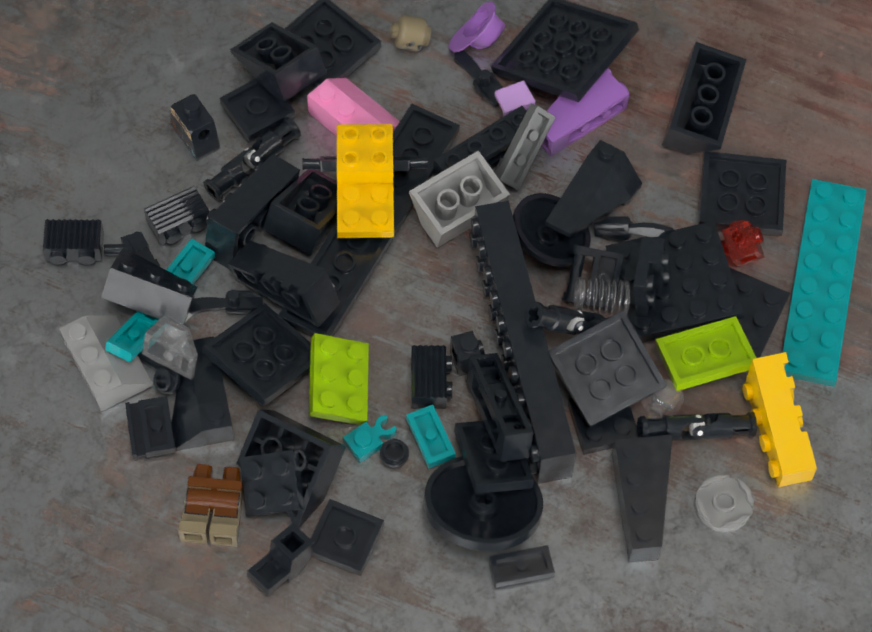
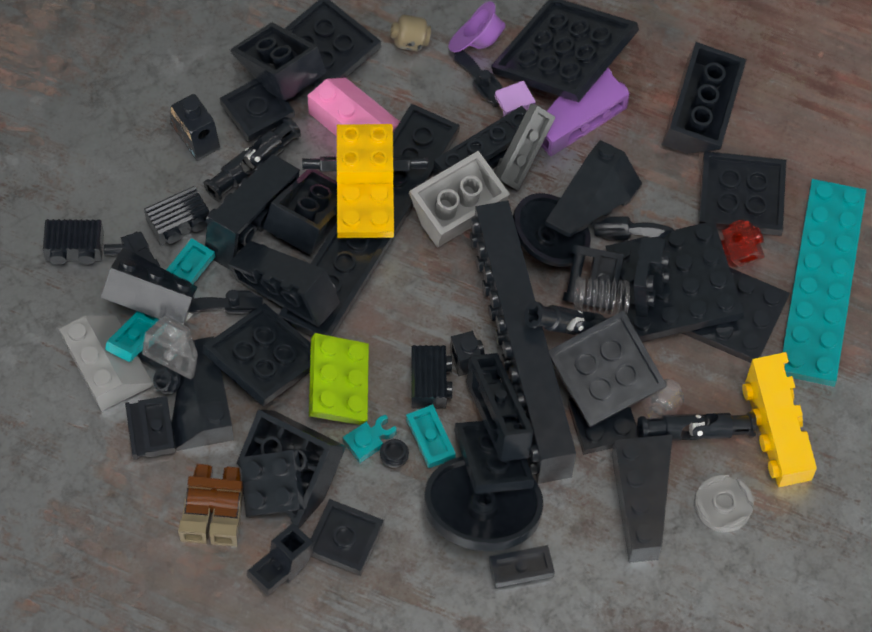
lime plate [655,316,756,391] -> none

